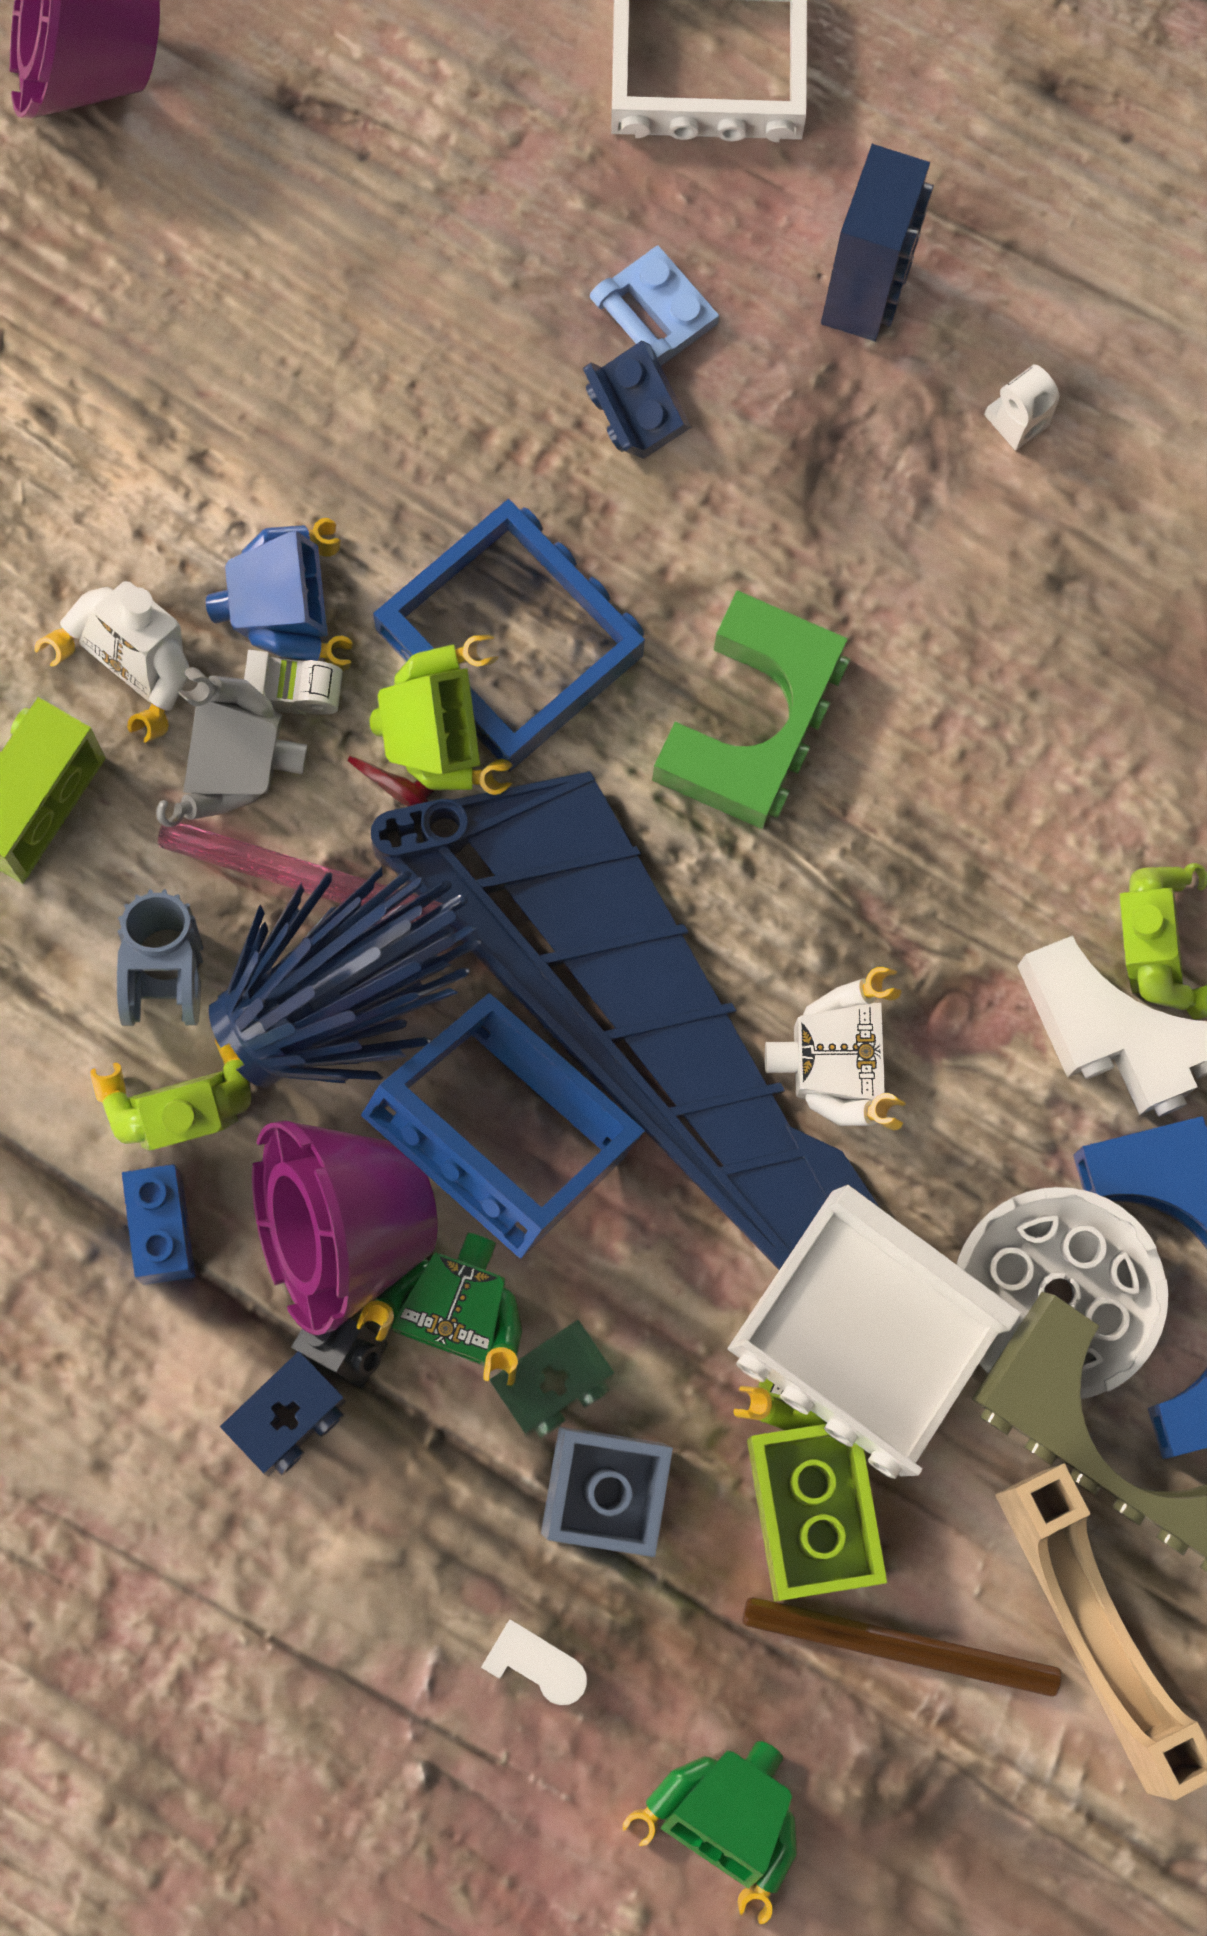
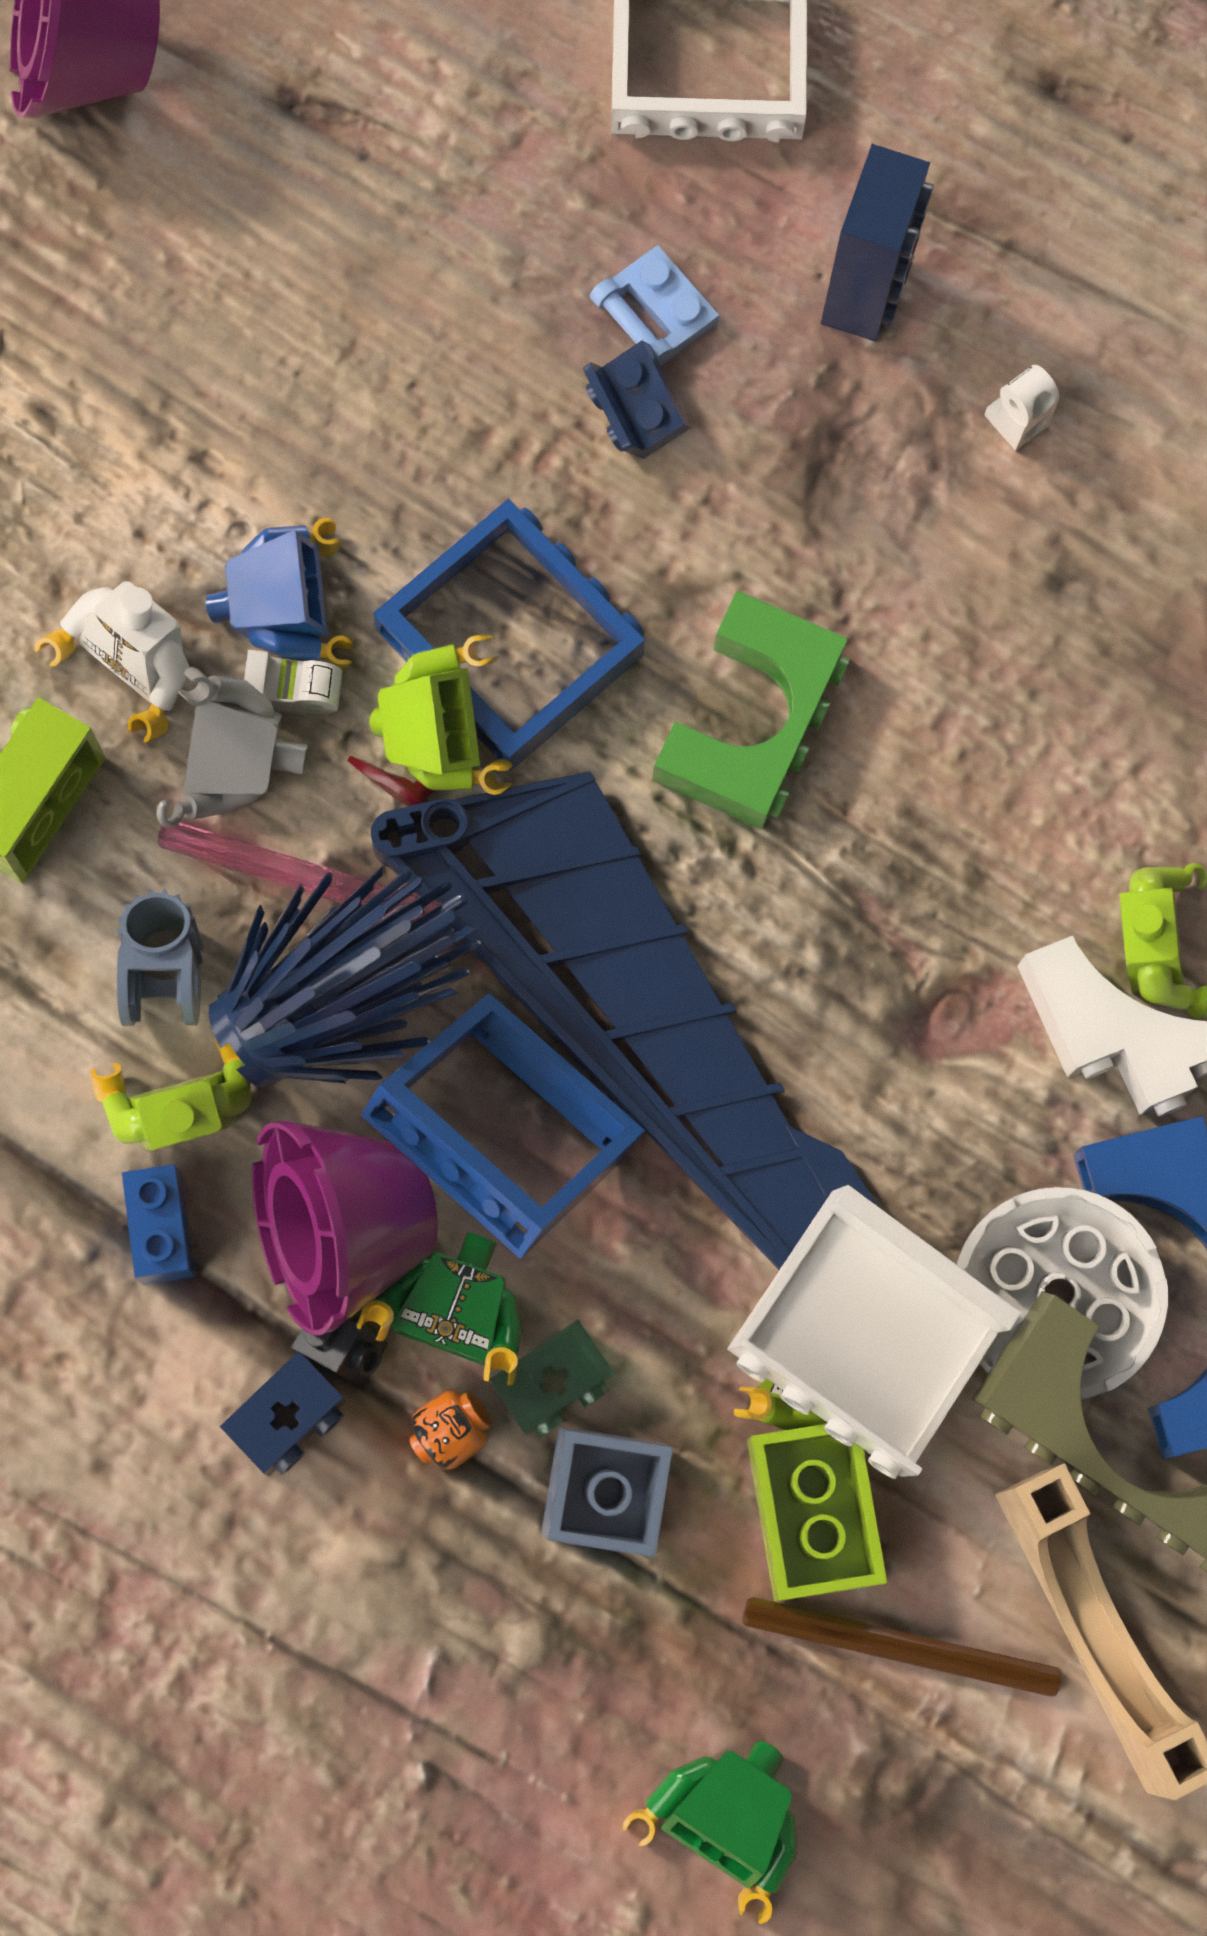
white leg [481,1619,587,1705] -> none
white torso [765,967,906,1131] -> none
none -> orange head [409,1389,492,1470]

